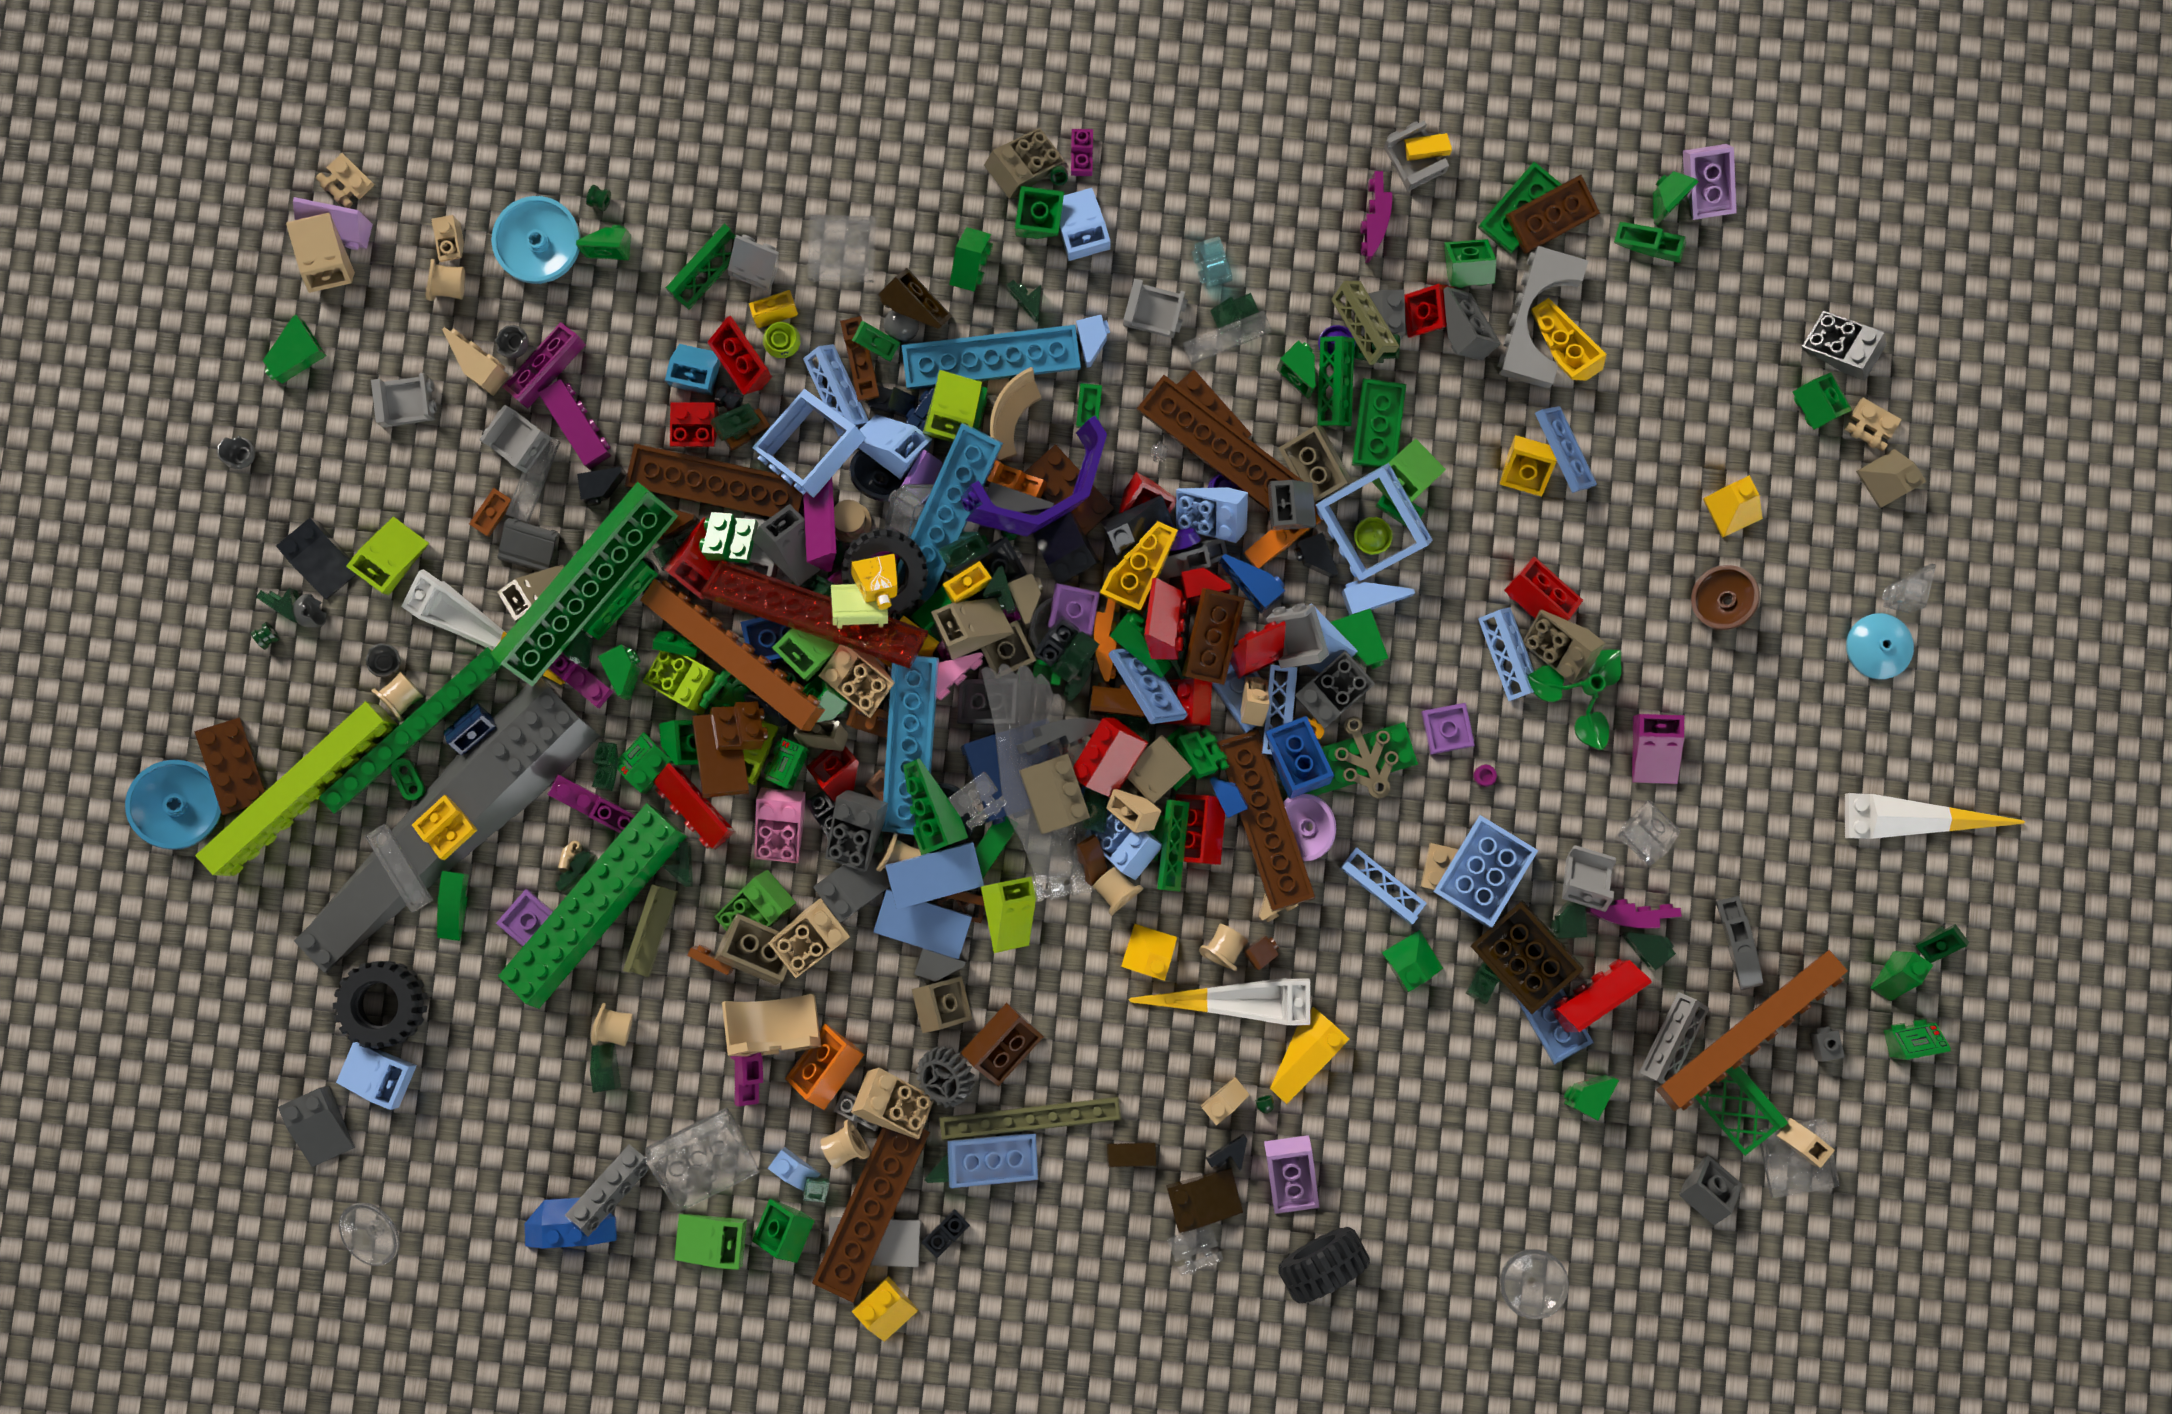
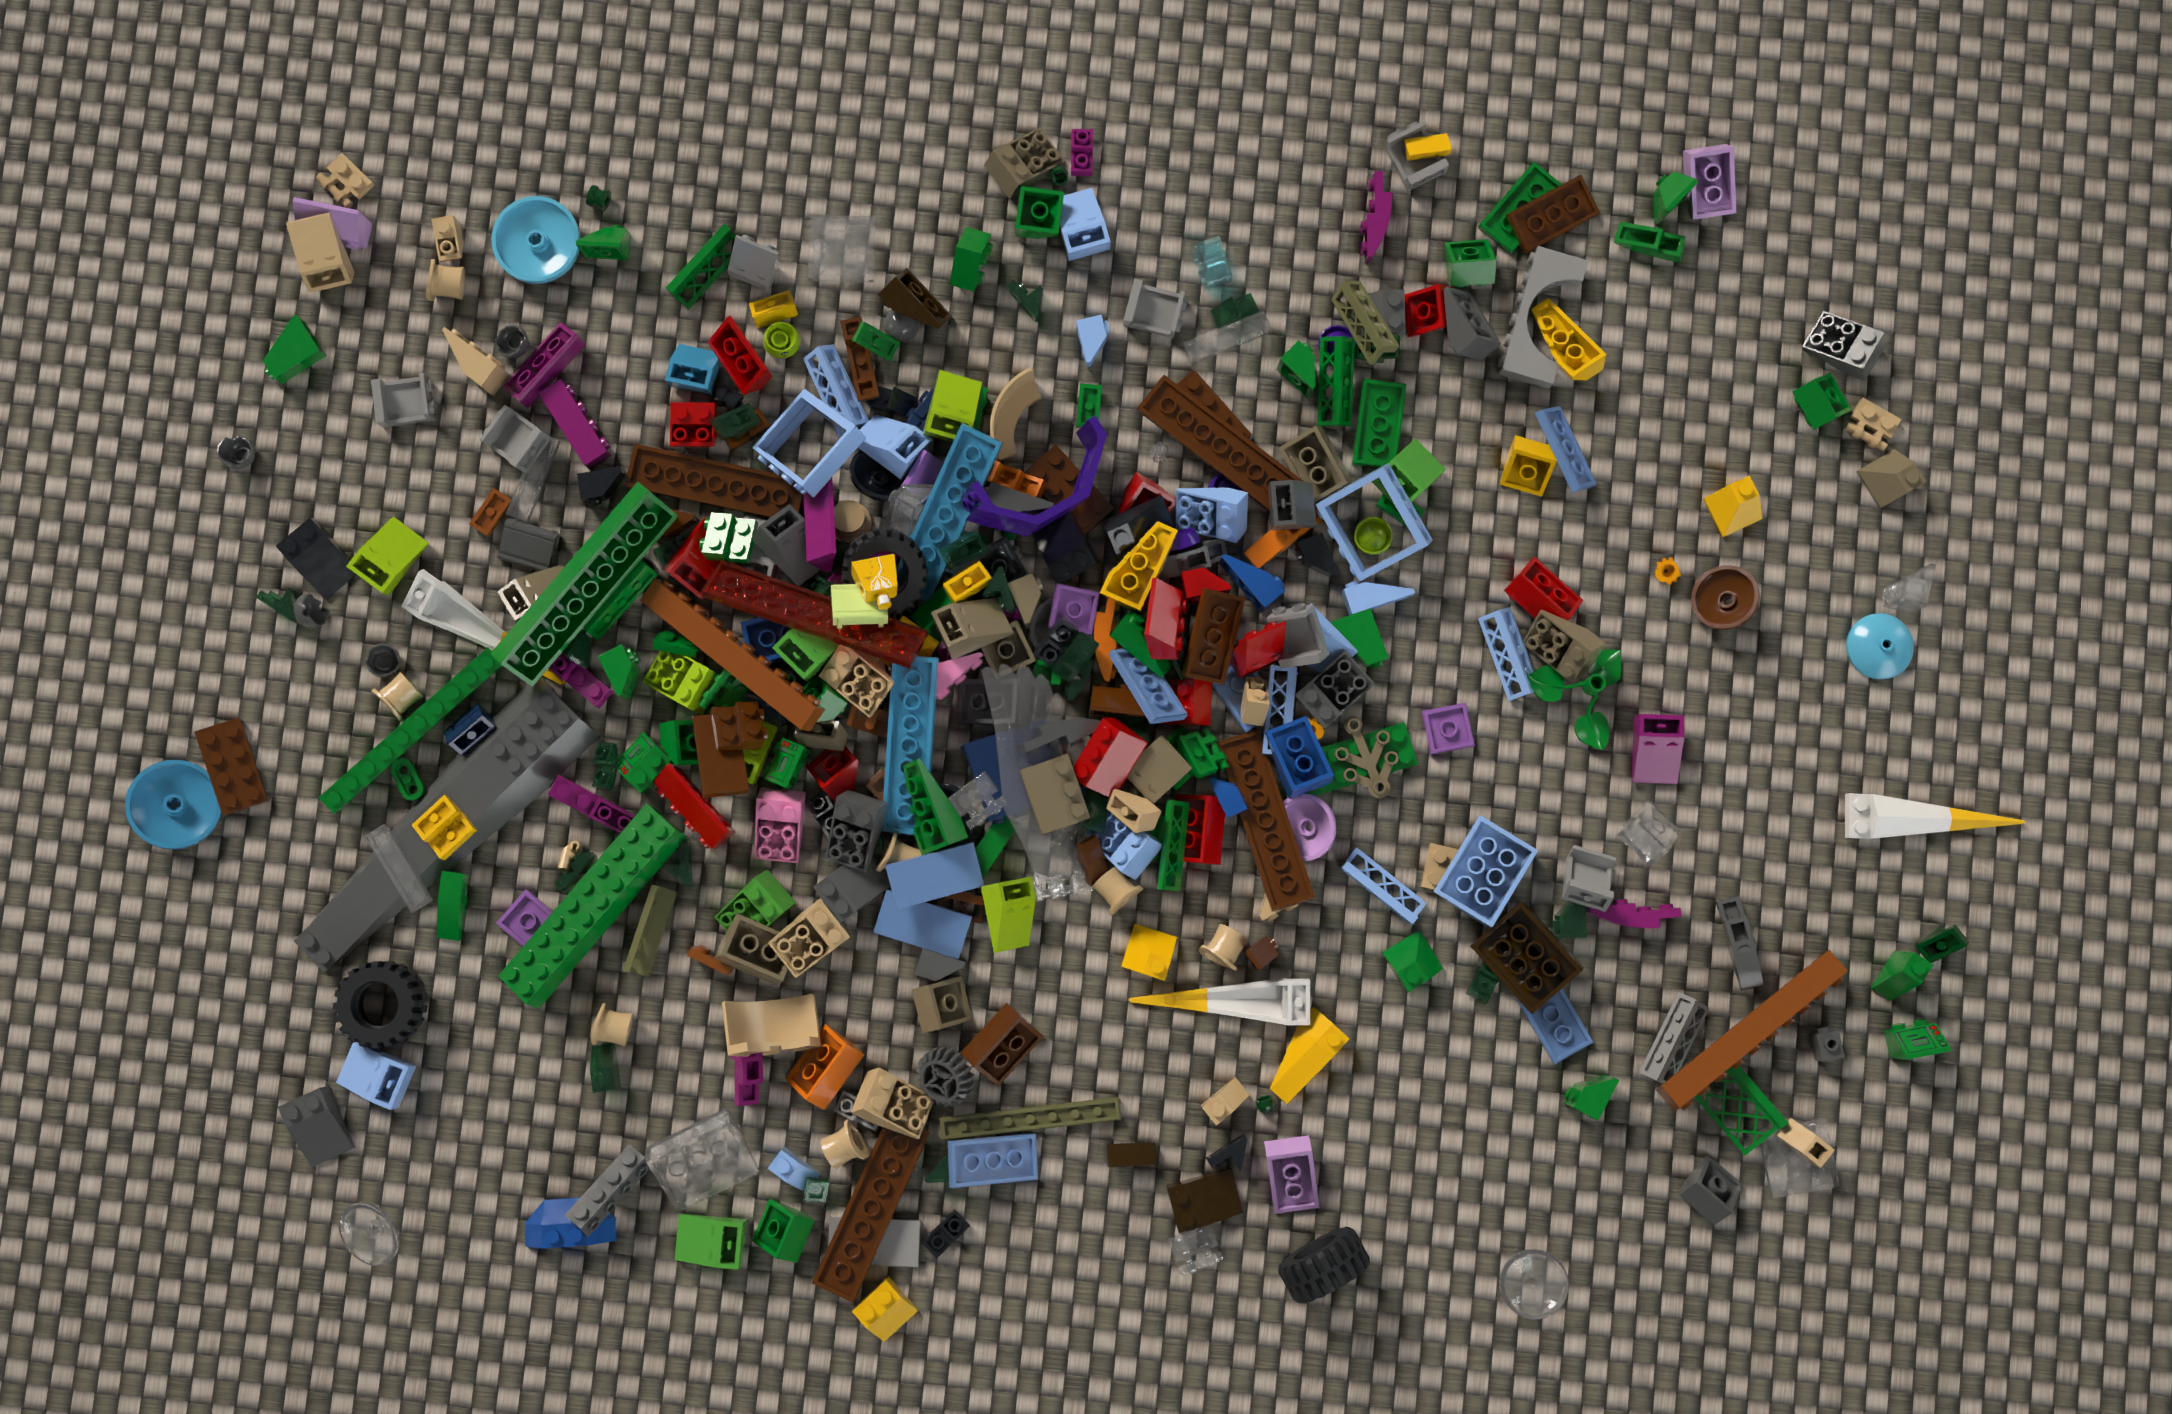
lime brick [195,701,398,876] -> none
dark green wheel [251,622,280,650] -> none
dark azure plate [902,325,1081,390] -> none
magenta tile [1473,764,1497,787] -> none
red slope [1550,959,1652,1032] -> none
clear green slope [1621,932,1676,971] -> none
none -> light orange animal [1655,557,1681,585]

